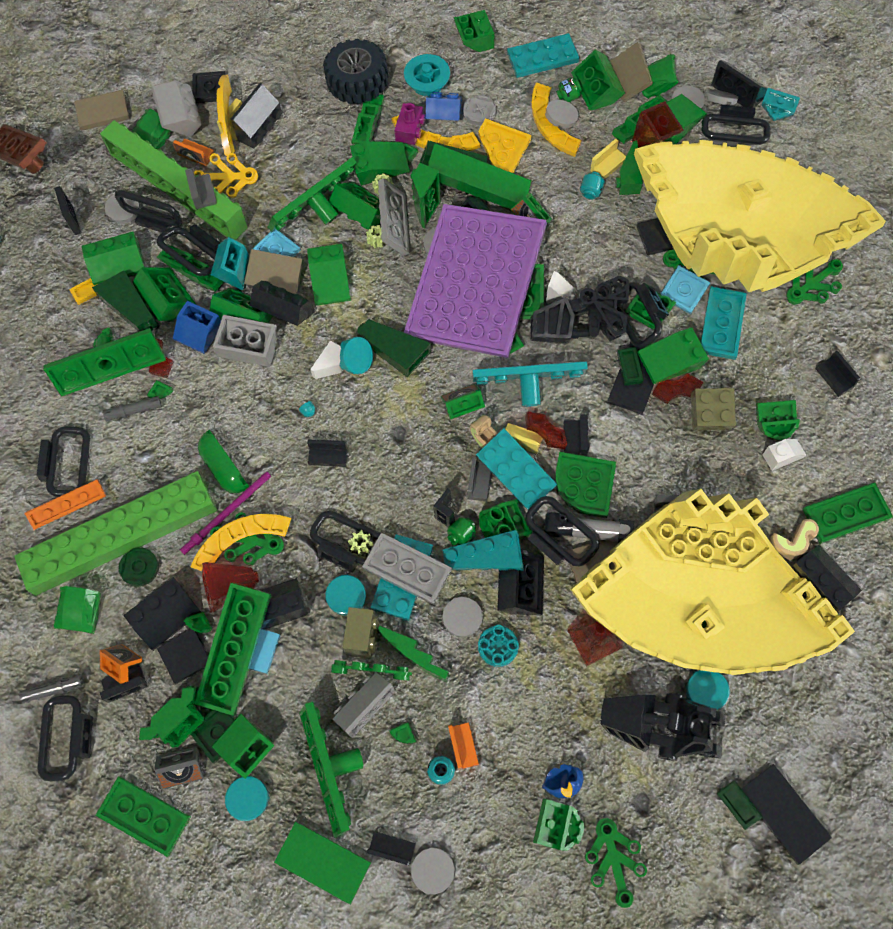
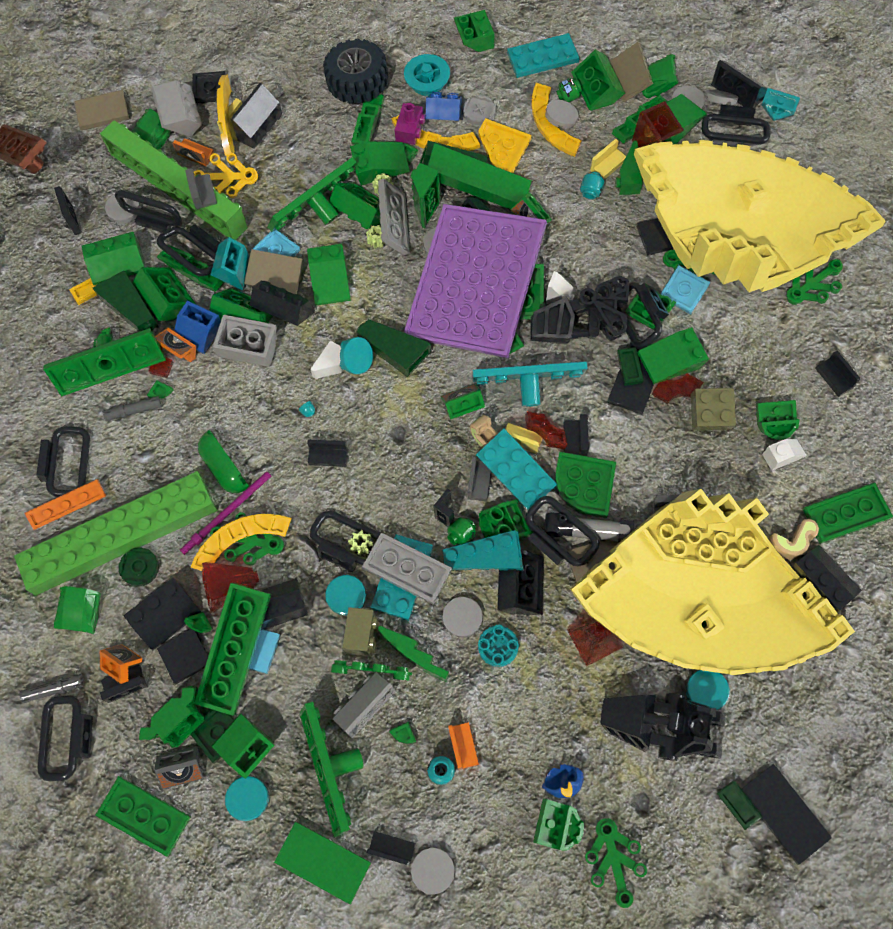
teal plate [700,286,747,360] -> none
none -> panel [155,328,196,362]

